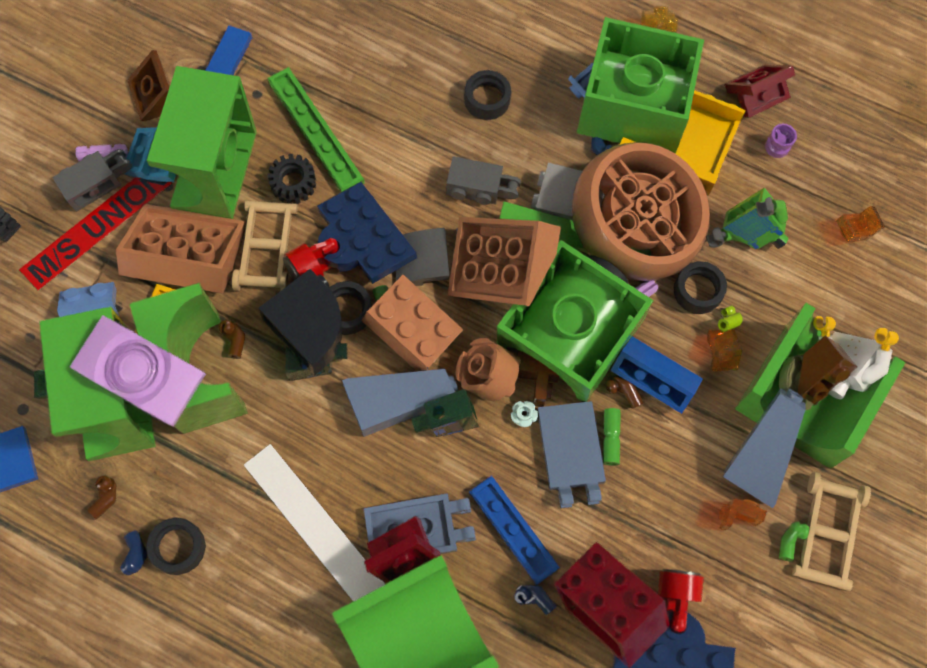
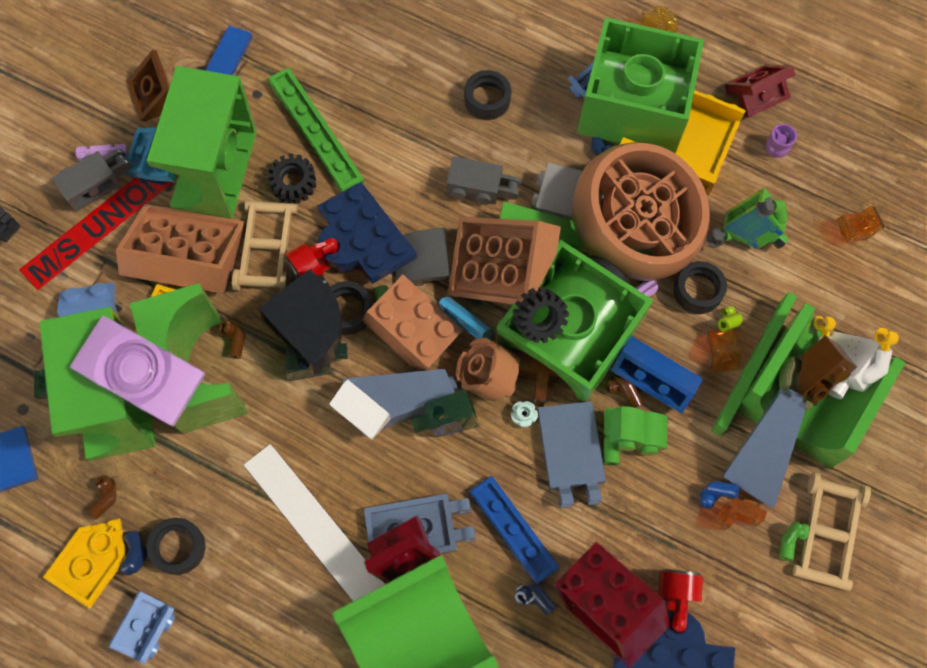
none -> yellow tile [43,518,126,609]
none -> medium blue bracket [108,591,175,664]
none -> white slope [330,379,390,440]
none -> dark azure slope [439,297,495,340]
none -> black tyre [513,287,569,343]
none -> bright green brick [609,406,667,456]
none -> blue arm [699,481,739,509]
none -> bright green tile [711,292,797,436]

